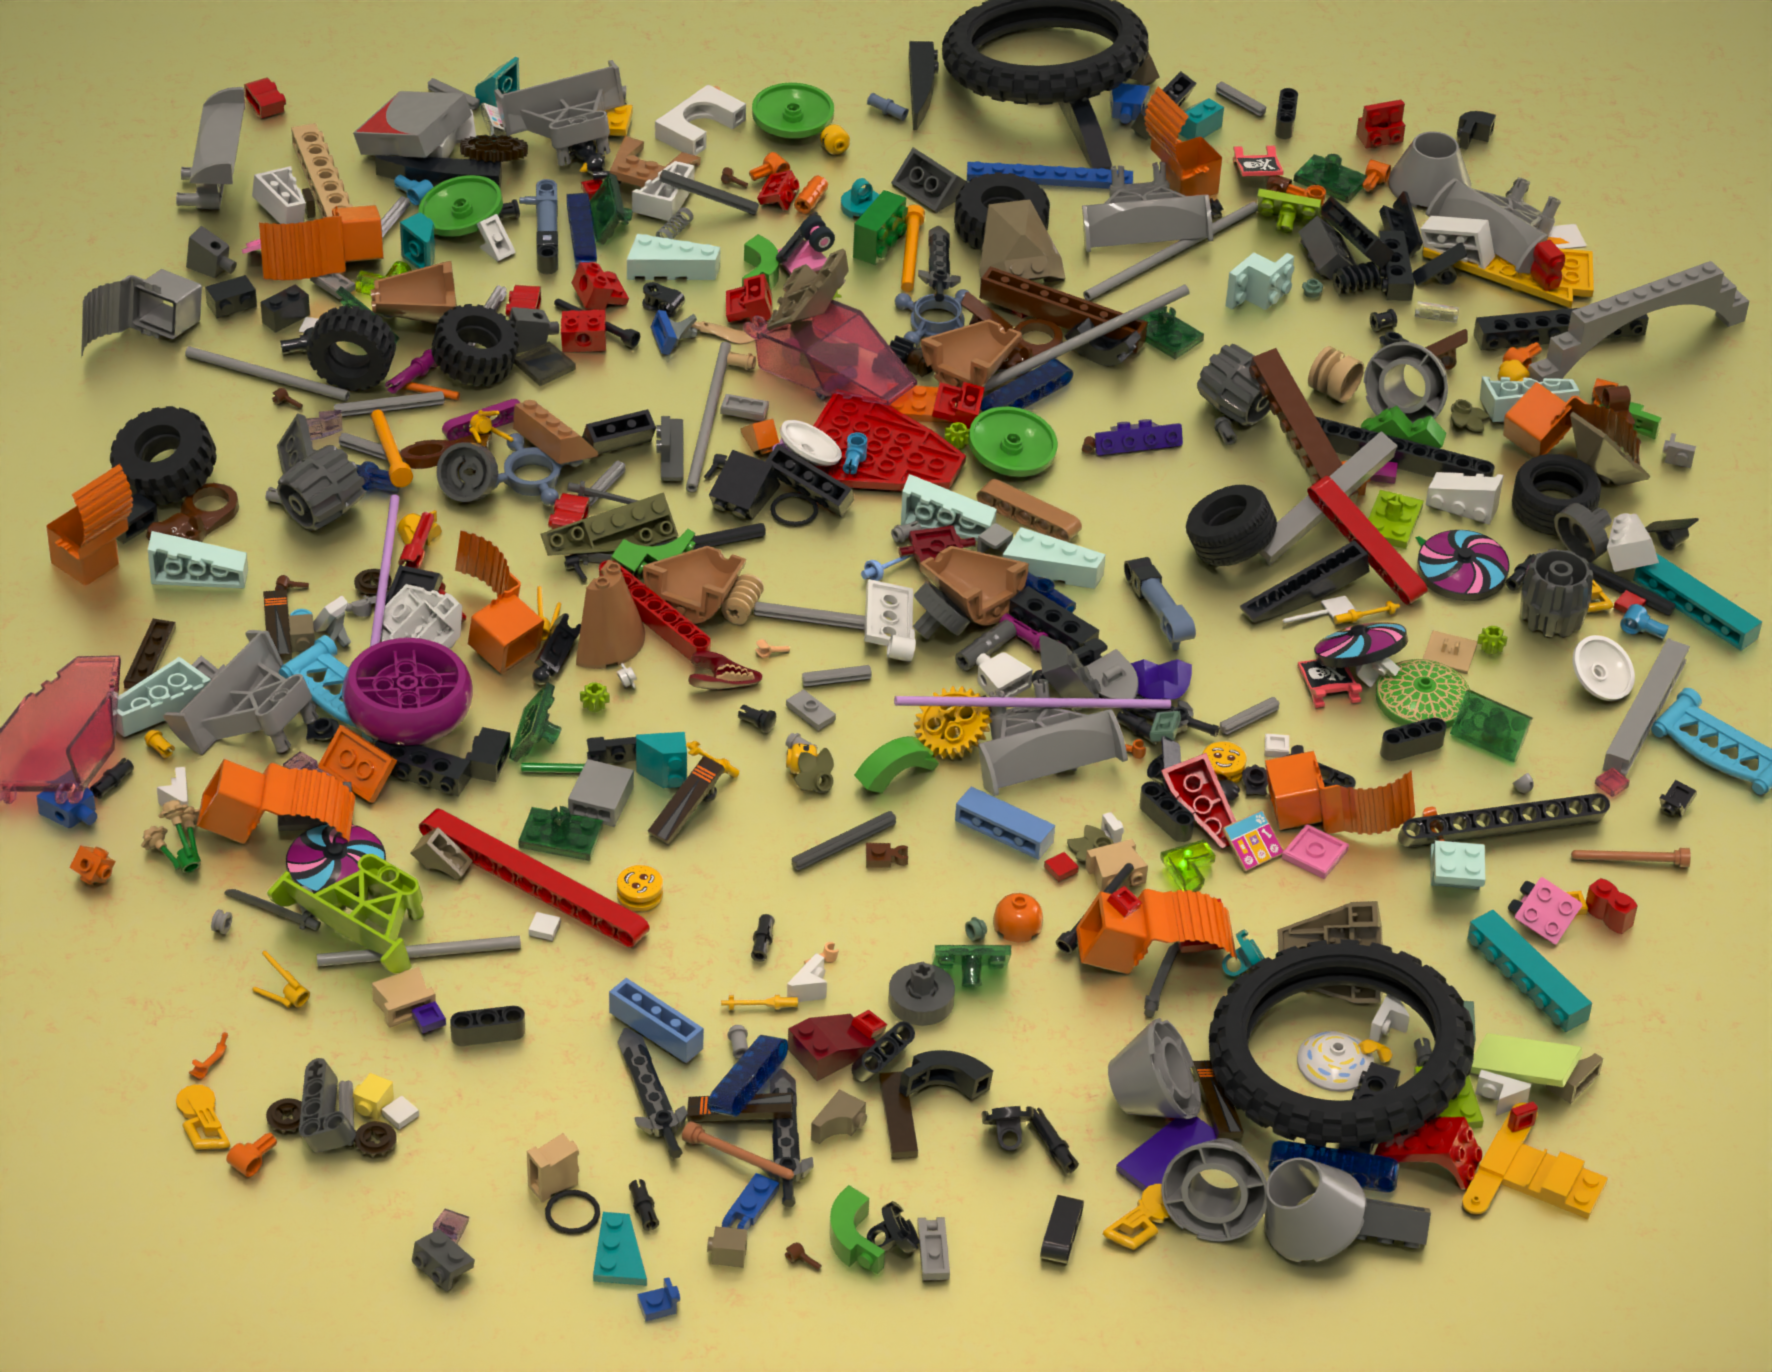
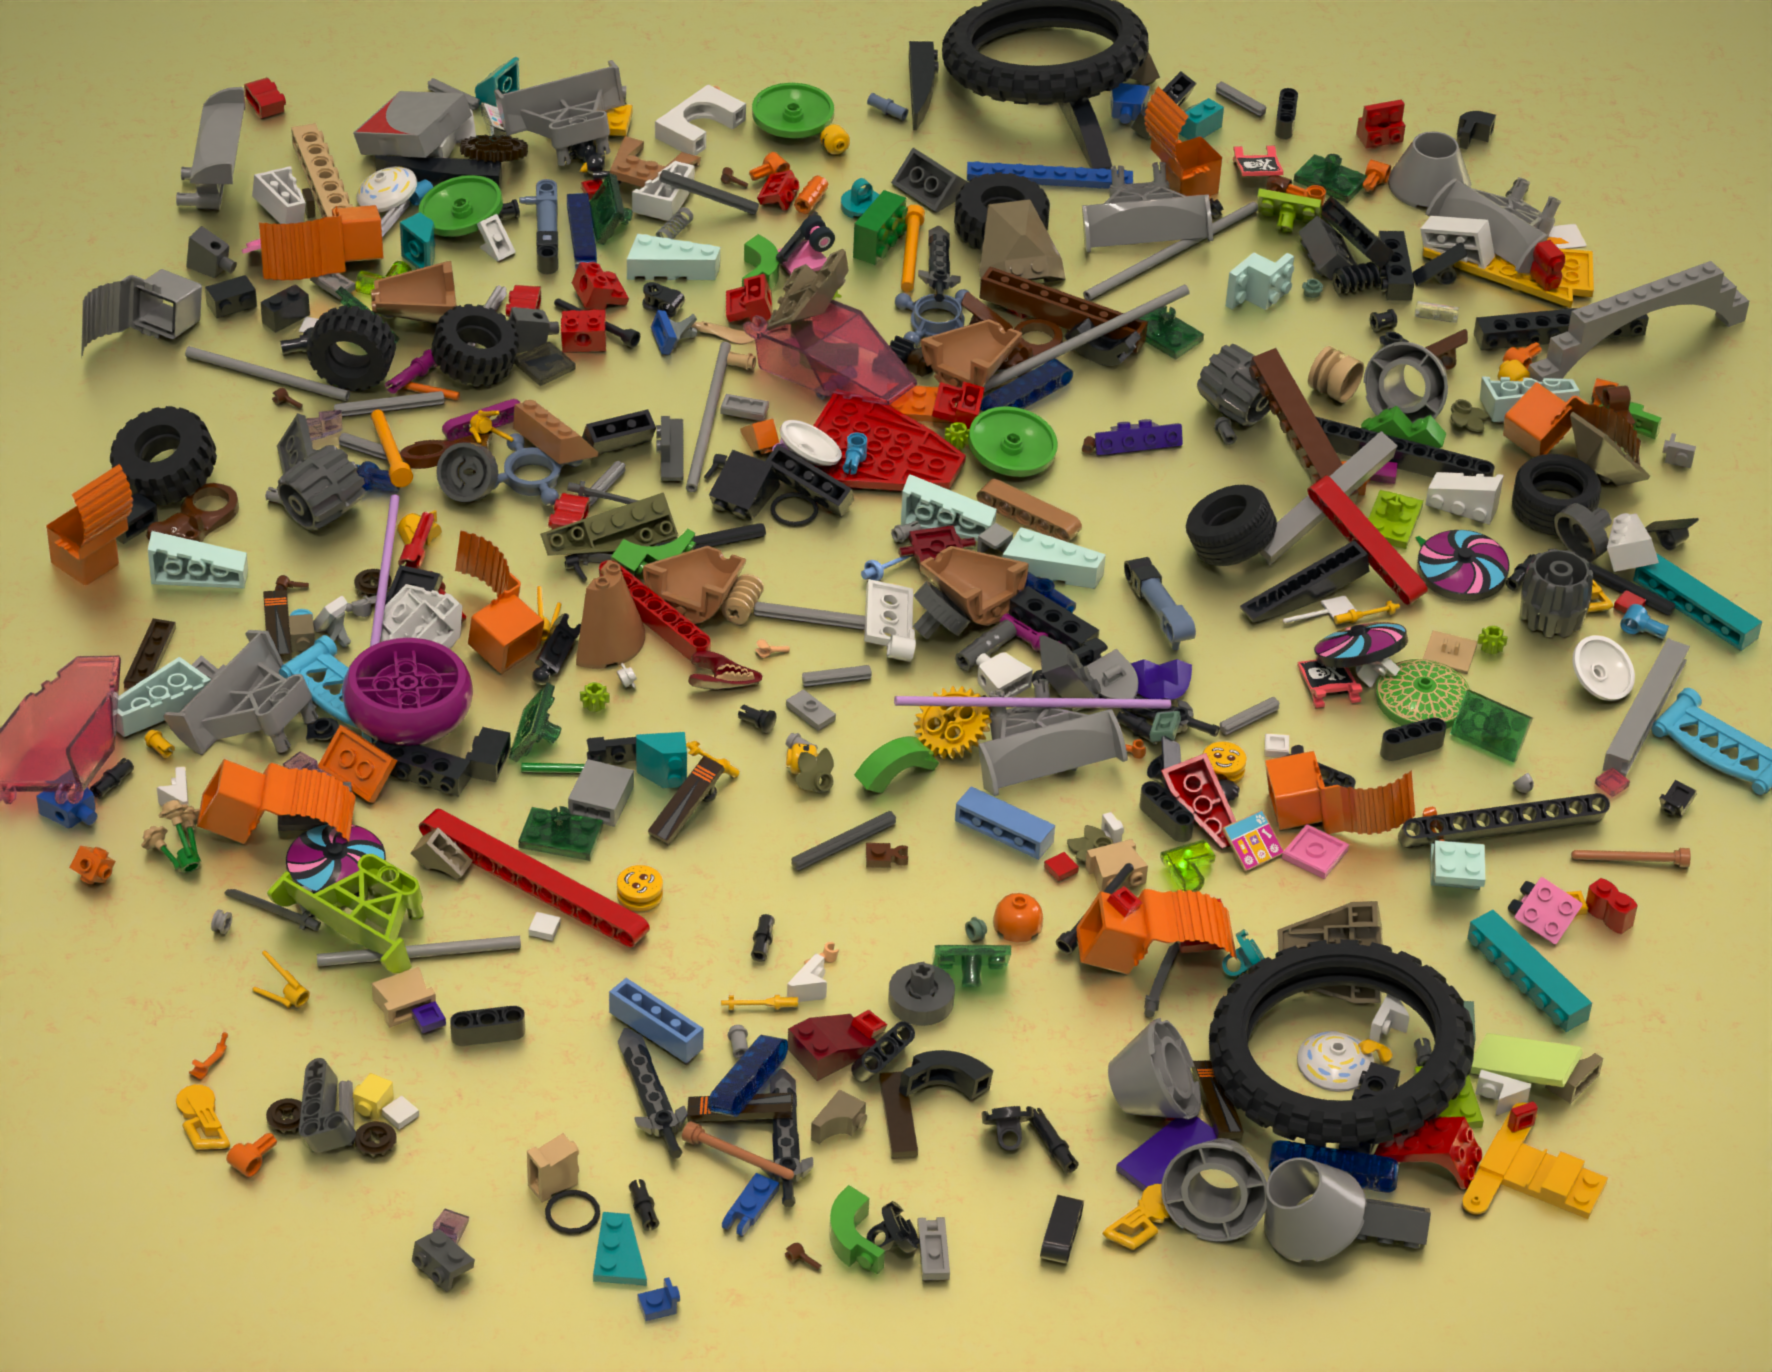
dark tan brick [707,1226,747,1268] -> none
black animal [1242,764,1268,795] -> none
black bracket [1379,191,1423,257] -> none
none -> white dish [356,166,417,212]

